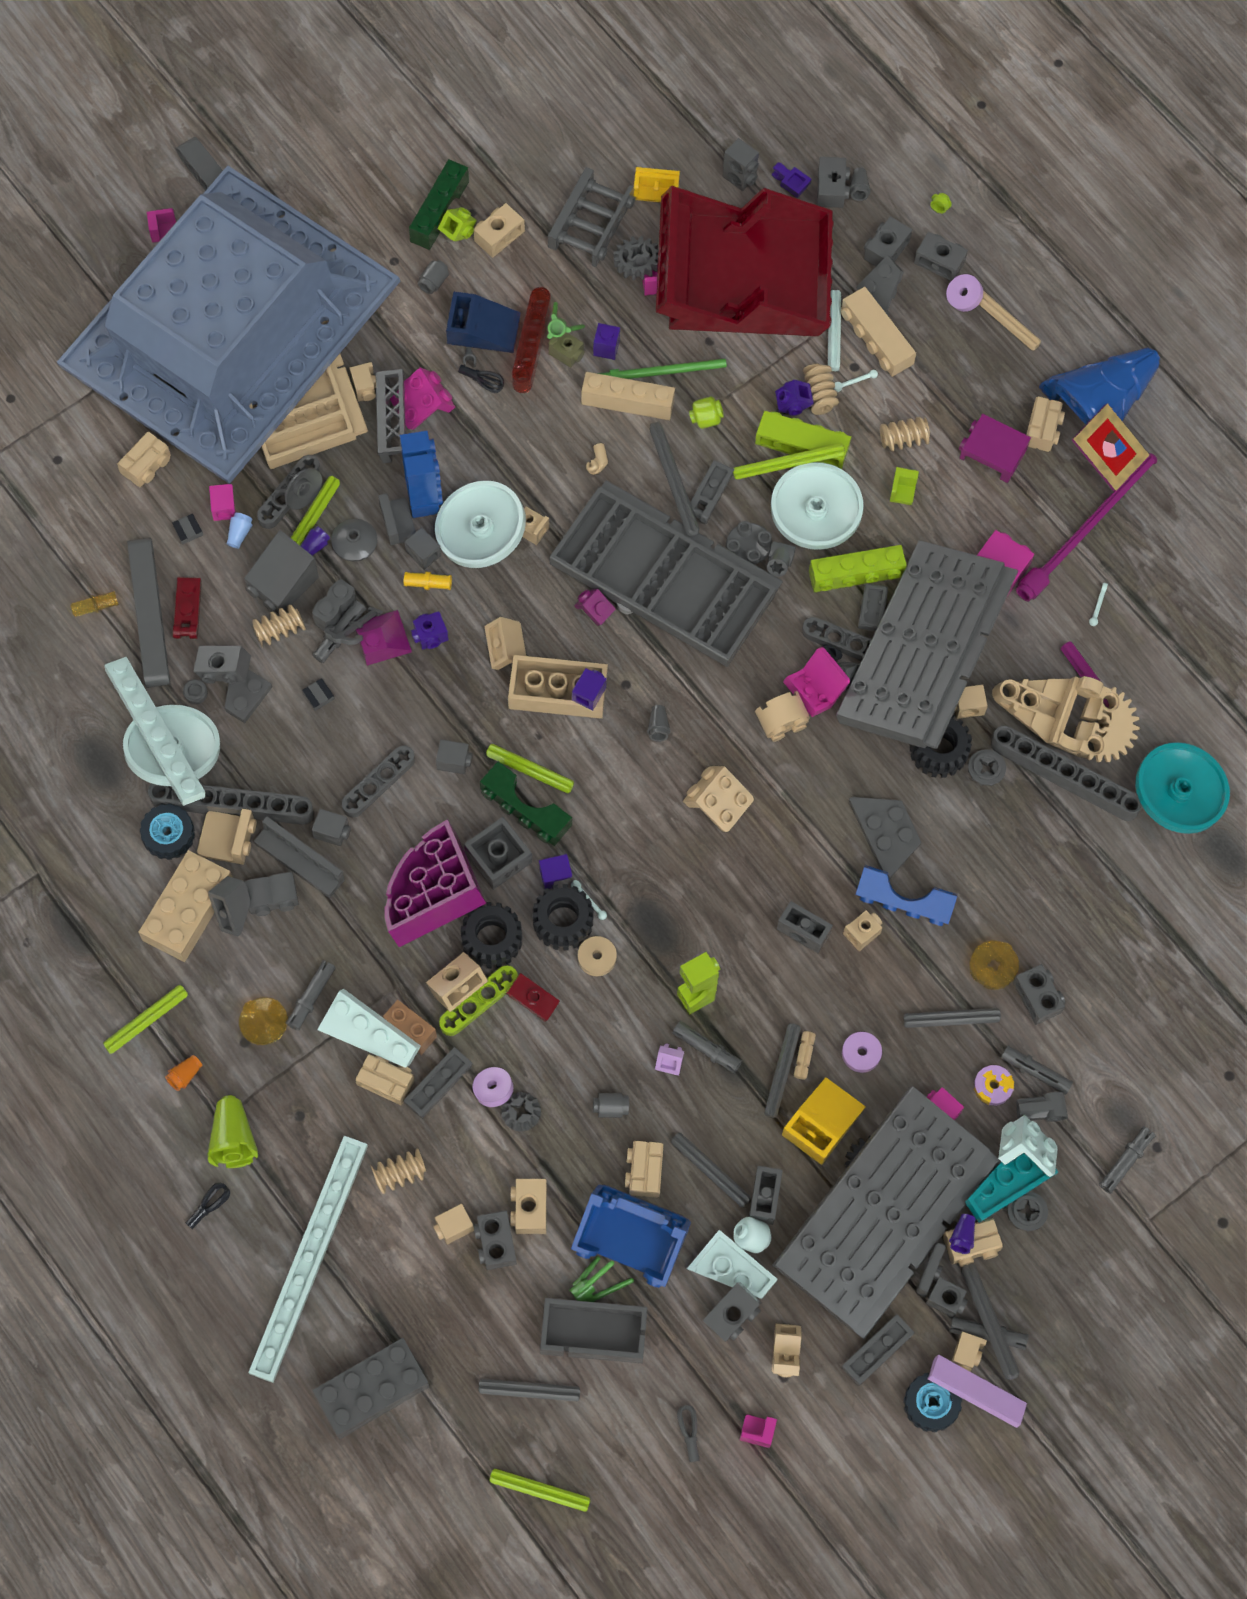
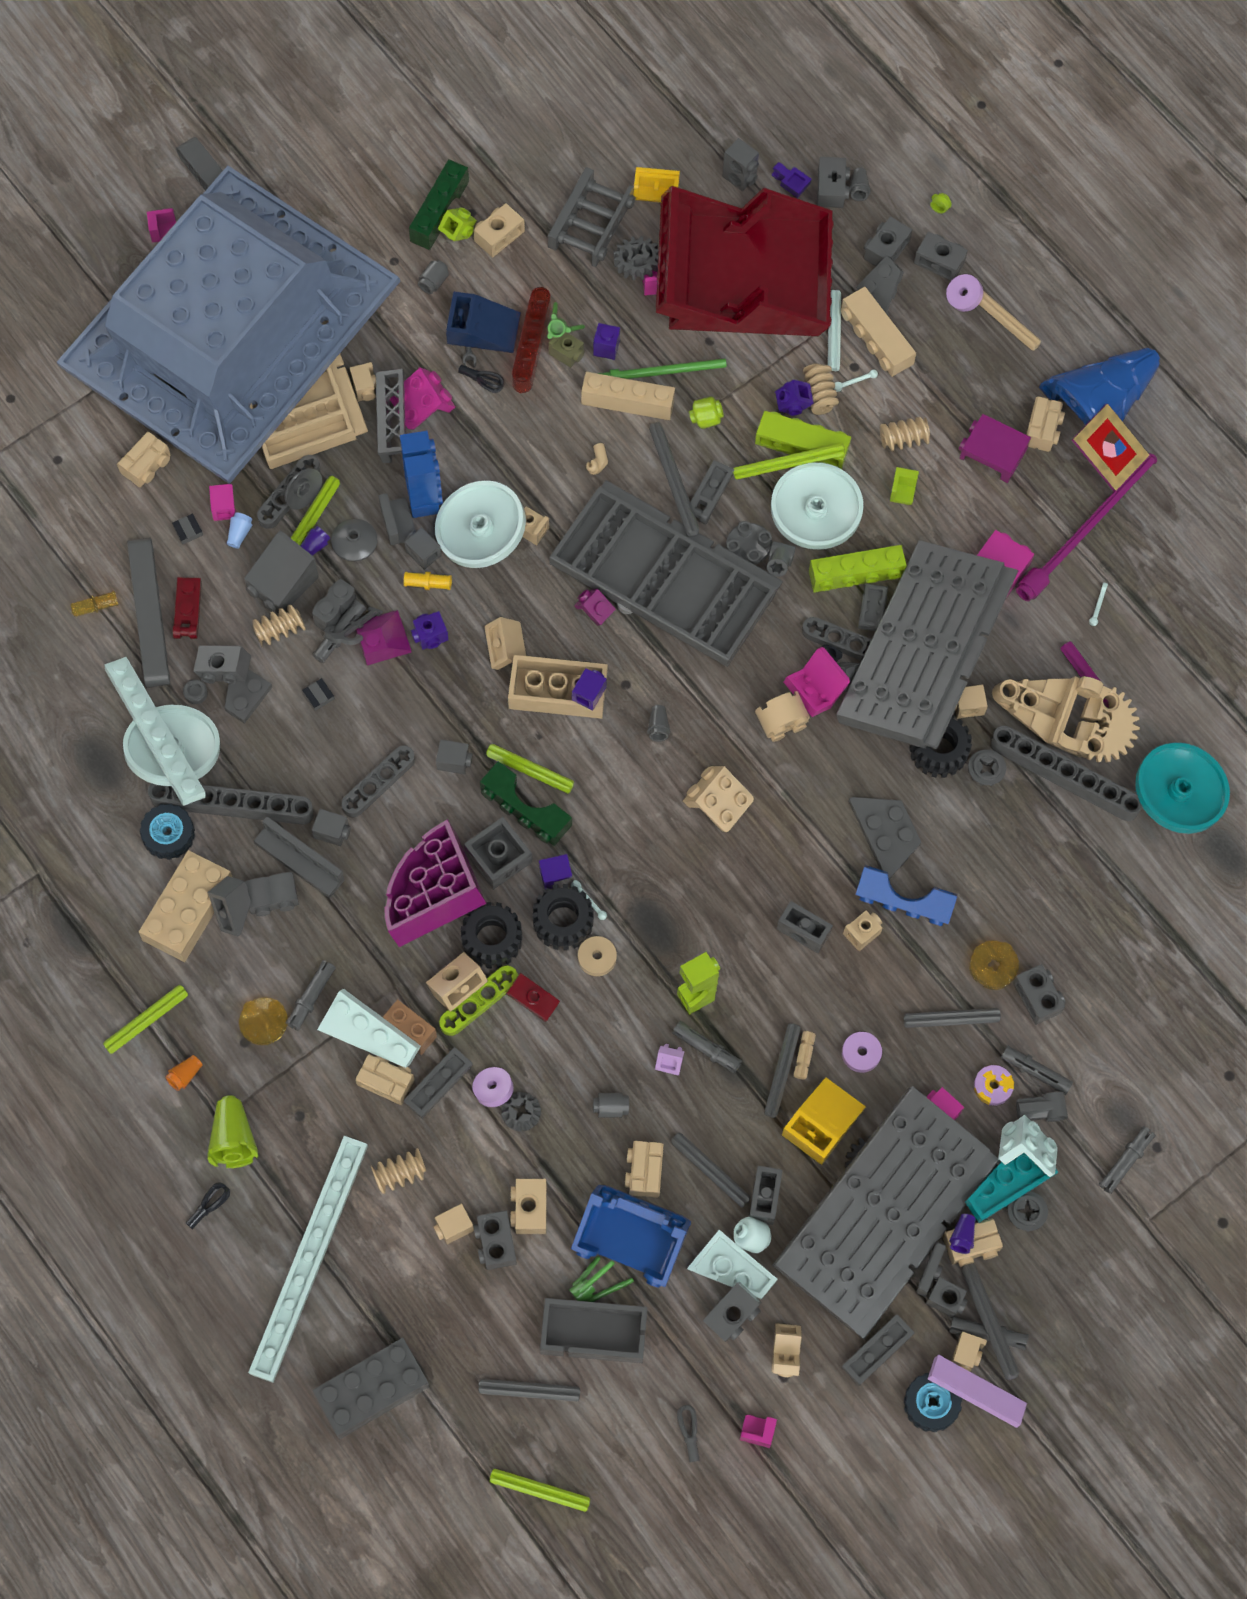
tan bracket [197,809,257,865] -> none

